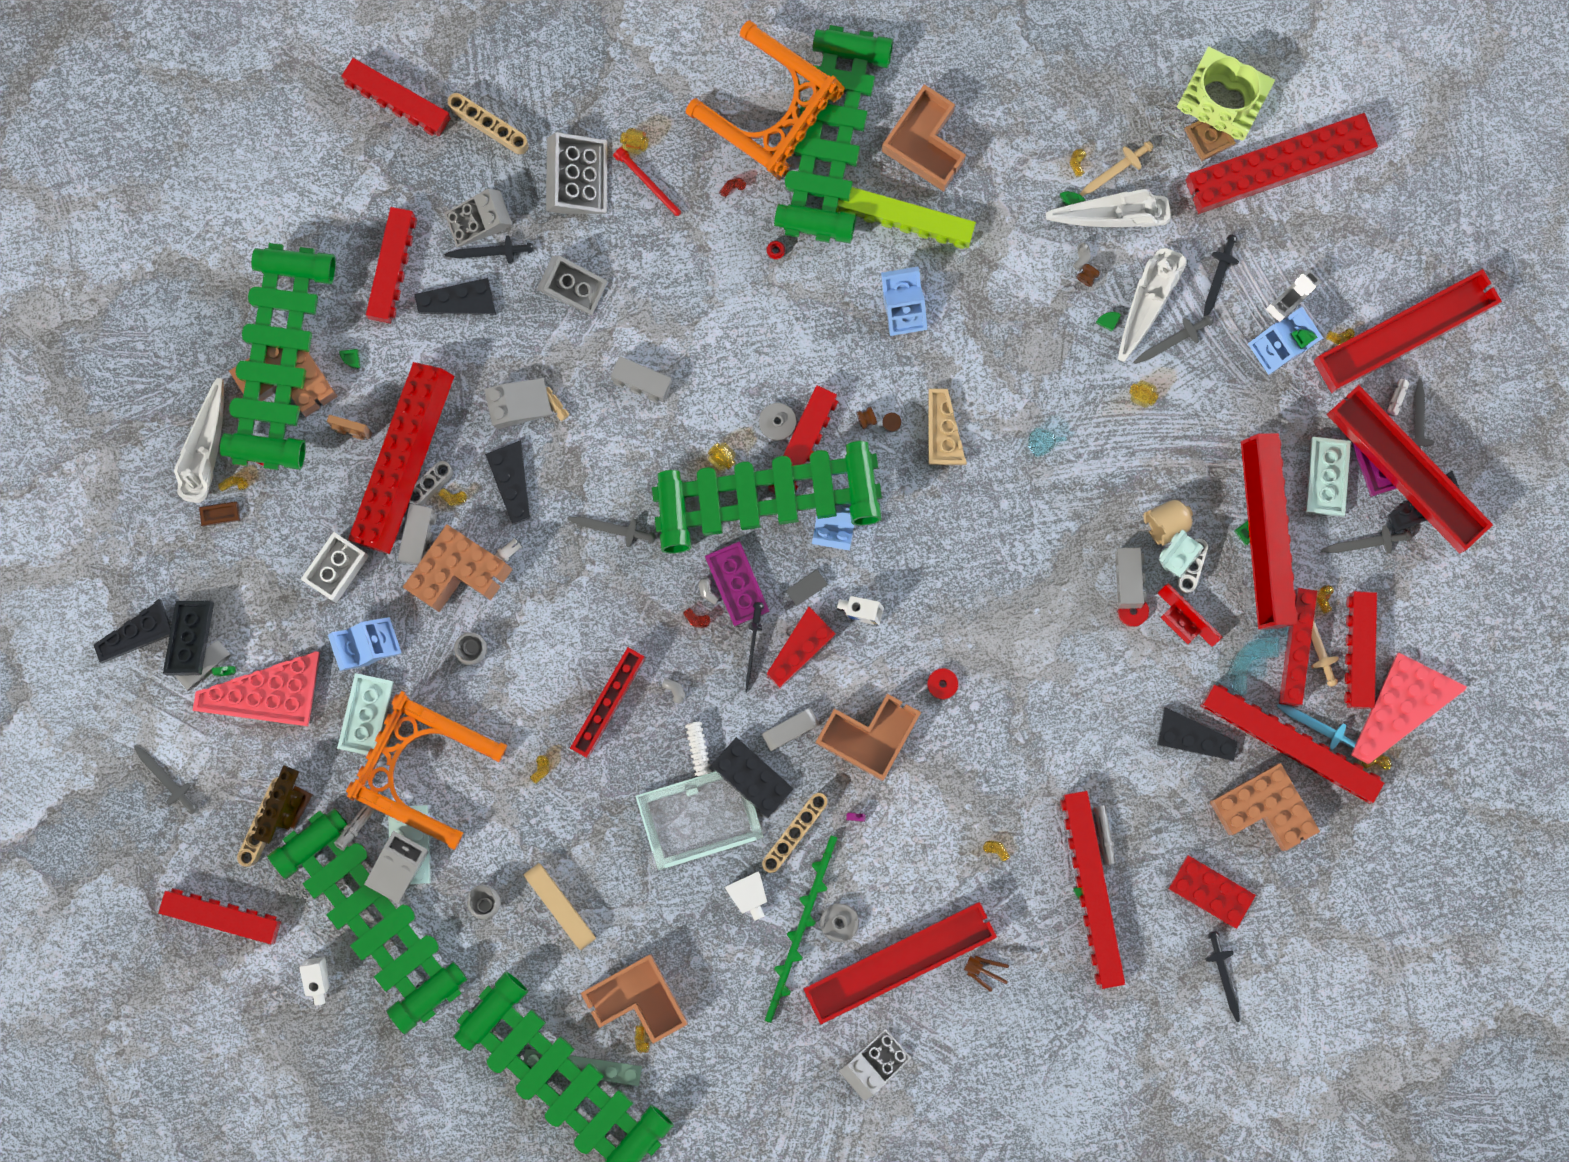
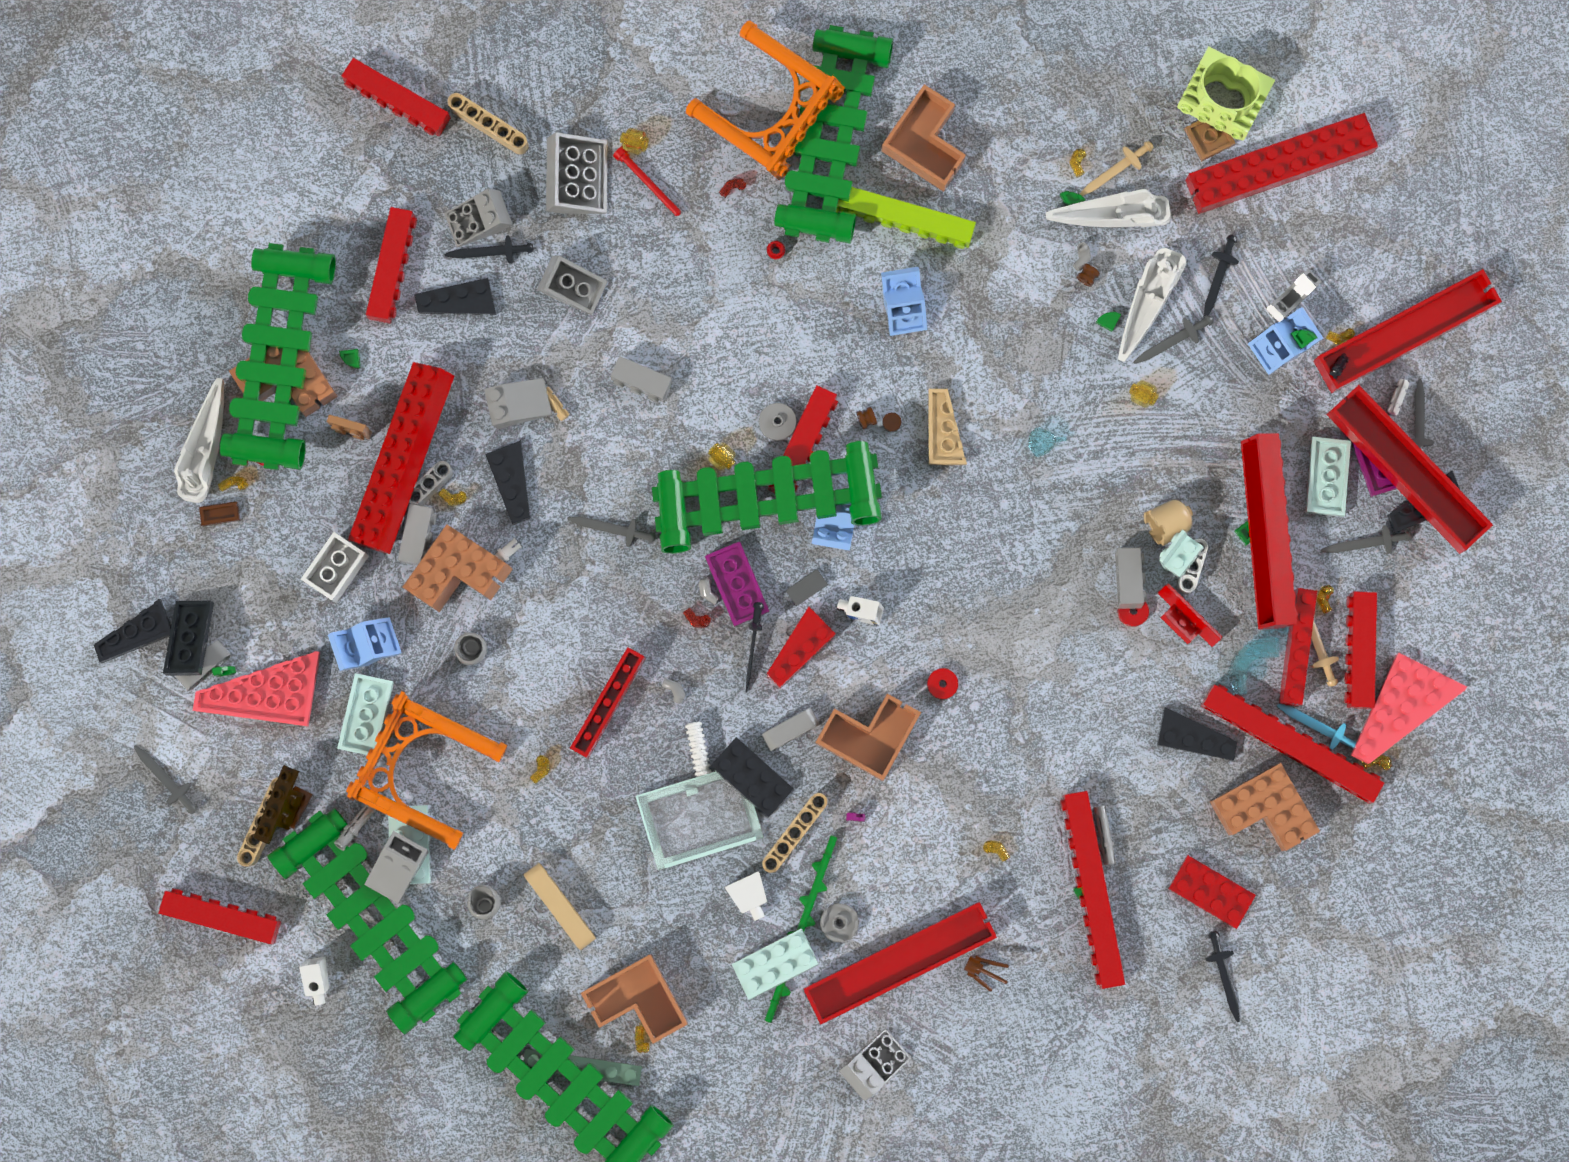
none -> light aqua plate [732,929,819,1000]
none -> black axle [1330,353,1349,379]

